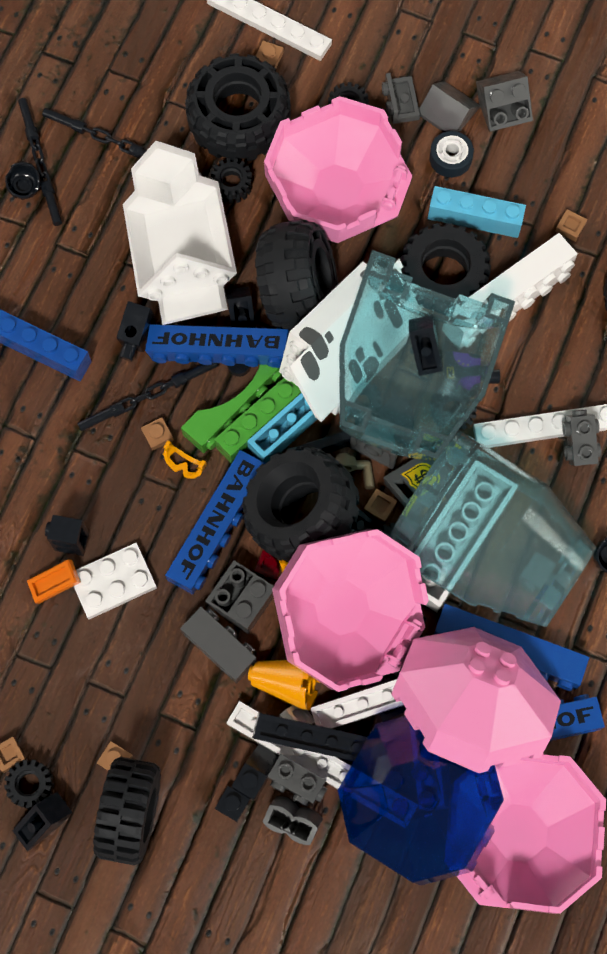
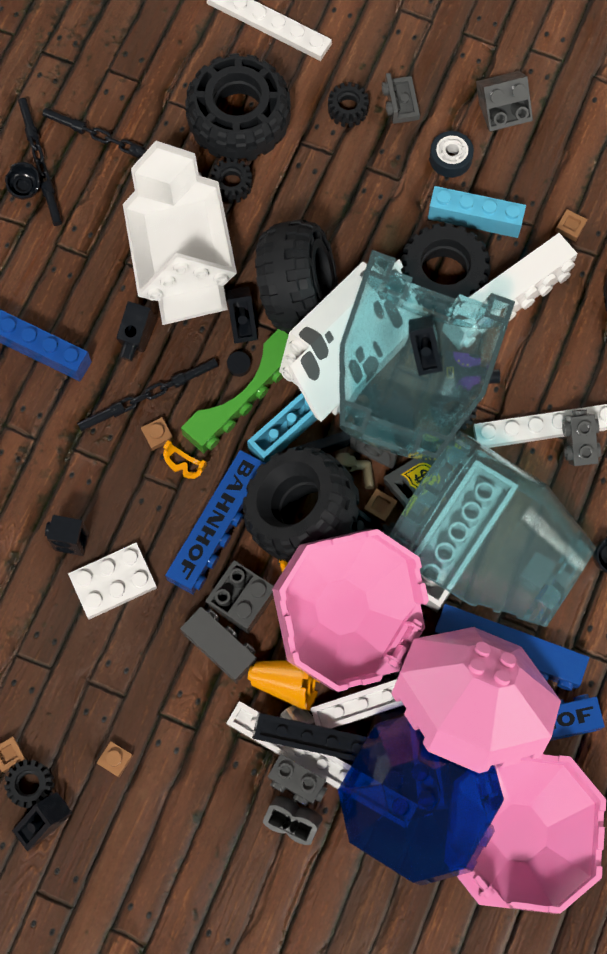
orange tile [27,559,81,604] -> none
black tyre [93,757,161,865] -> none
blue brick [145,325,289,368] -> none
bright green arch [214,378,301,464] -> none
black plate [215,786,250,823] -> none
black slope [232,744,280,802] -> none
dark red tile [254,550,279,582] -> none
medium nougat plate [256,41,284,68] -> none
bright pink windscreen [264,96,412,243] -> none
dark grey slope [419,81,480,132] -> none

